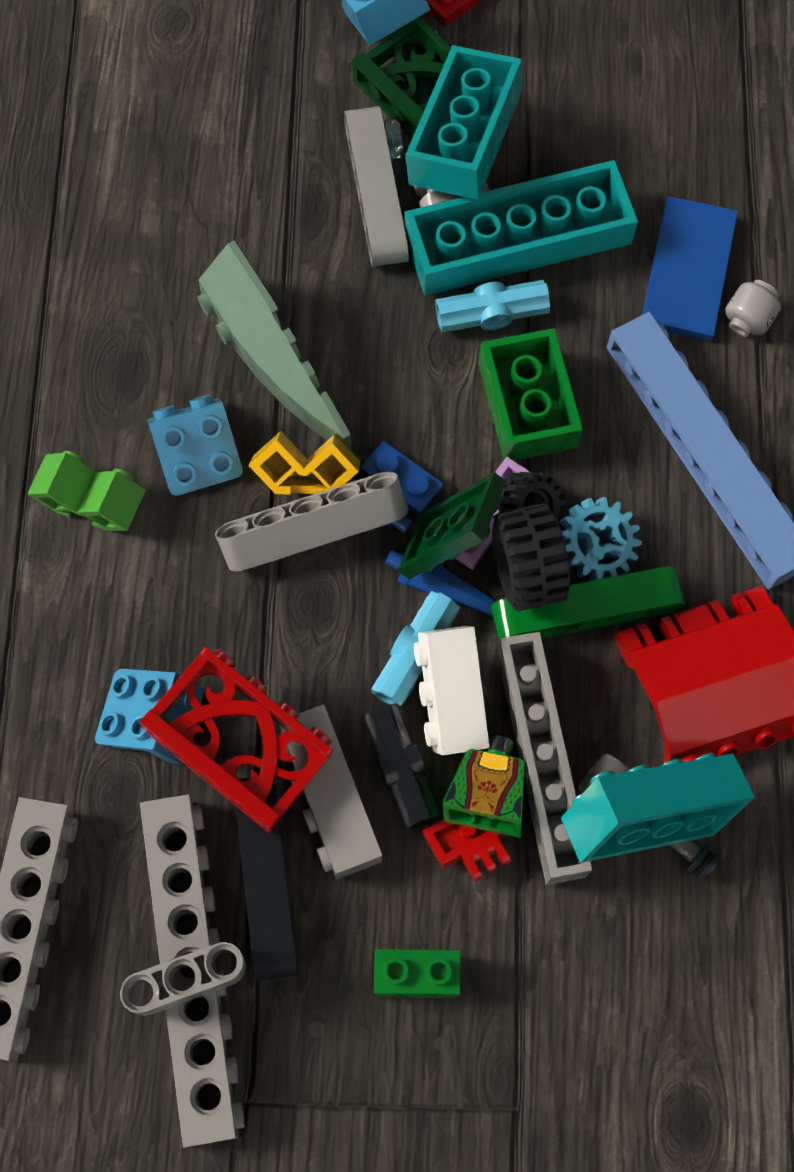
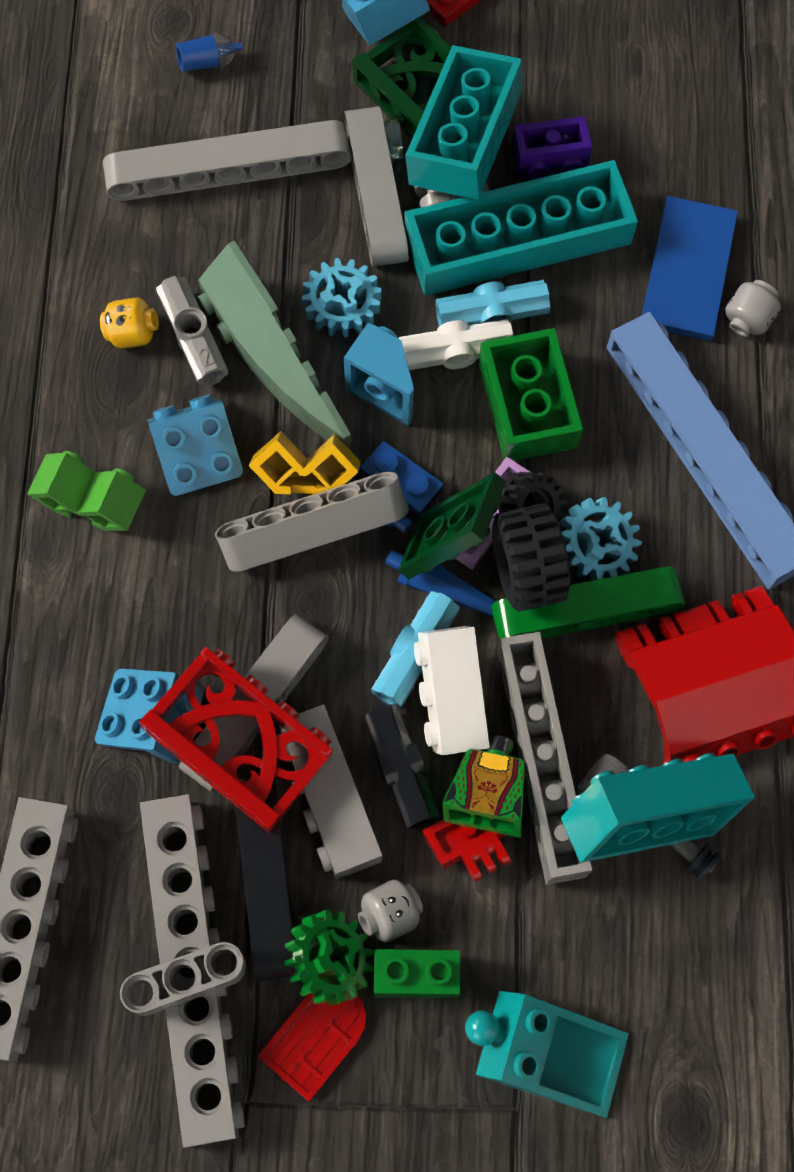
none -> yellow head [100,297,159,349]
none -> light grey beam [103,120,352,201]
none -> light grey piece [156,275,228,386]
none -> blue piece [176,32,243,72]
none -> light grey beam [179,614,329,792]
none -> red window [257,993,366,1102]
none -> green gear [284,910,374,1006]
none -> medium azure gear [301,258,381,338]
none -> dark azure slope [344,322,414,426]
none -> light grey head [358,880,423,942]
none -> white piece [399,319,513,370]
none -> teal slope [465,991,629,1118]
none -> dark purple brick [511,116,592,180]

